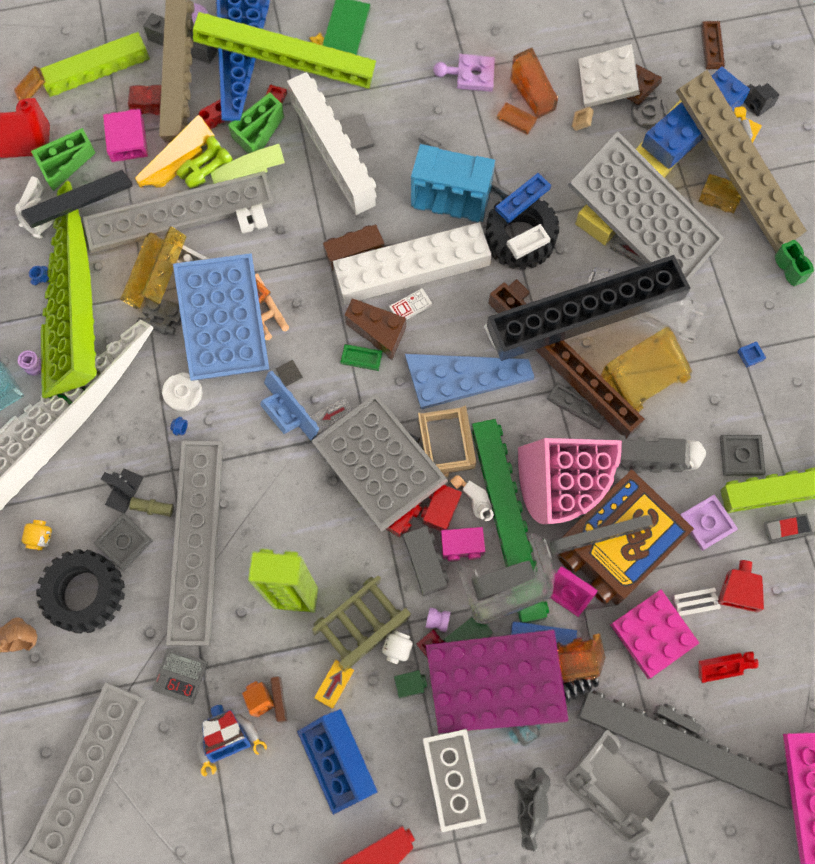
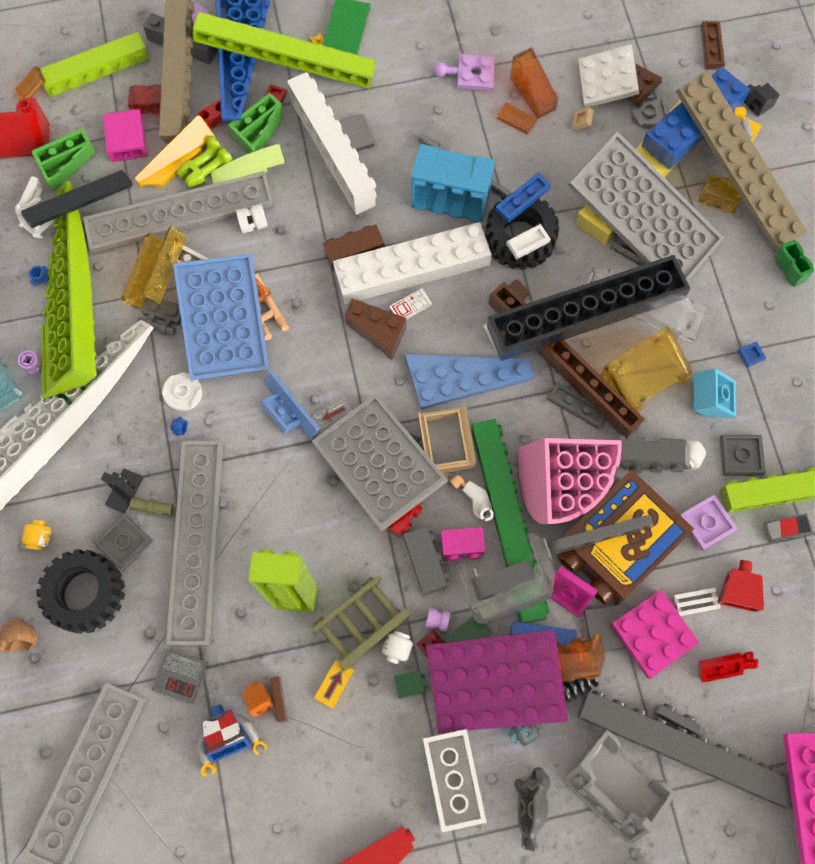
clear smoke tile [276,360,303,387] -> none
blue slope [297,709,378,815] -> none
green tile [340,344,383,371] -> none
red brick [421,485,462,532] -> none
none -> medium azure slope [692,368,736,418]

